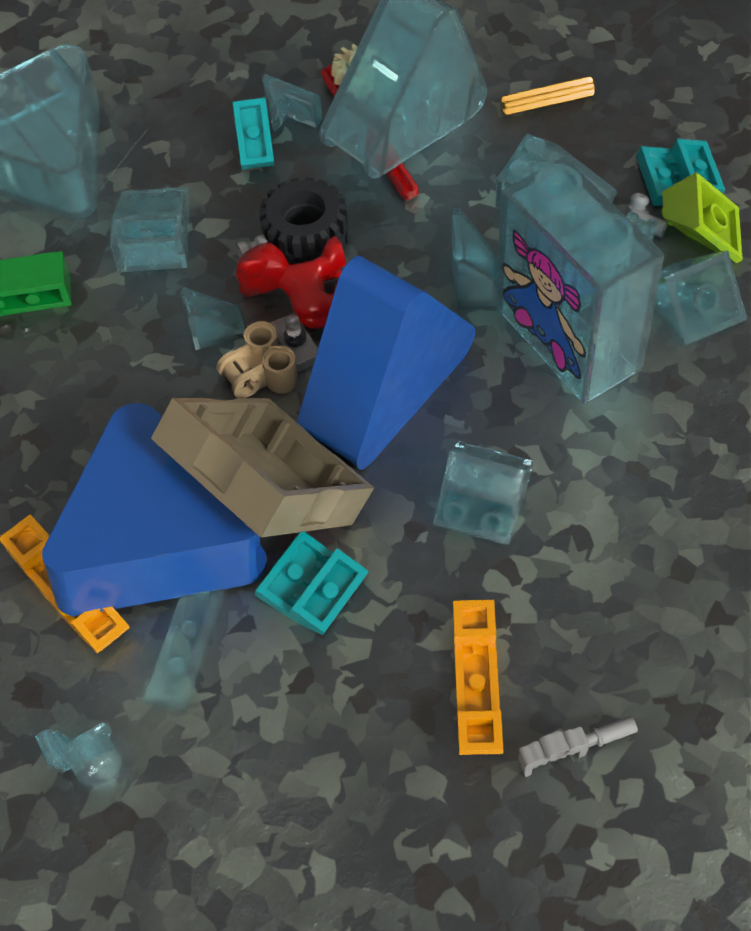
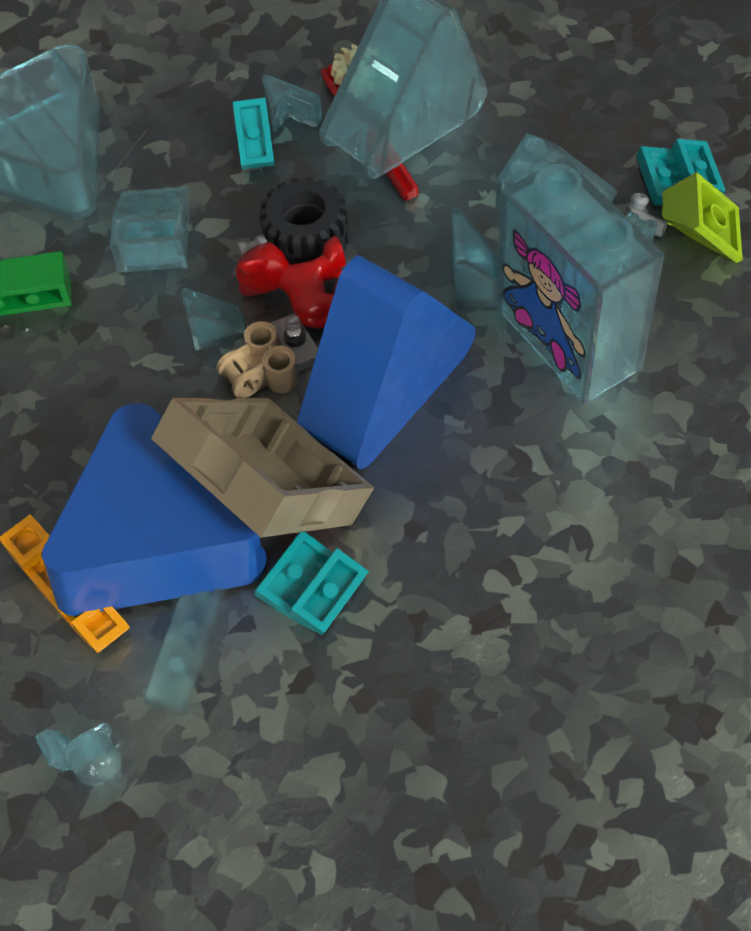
clear light blue slope [433,442,534,545] -> none
light orange slope [453,600,503,755] -> none
axle [500,77,595,115] -> none
light grey piece [518,716,638,777] -> none
clear light blue slope [645,251,748,346] -> none

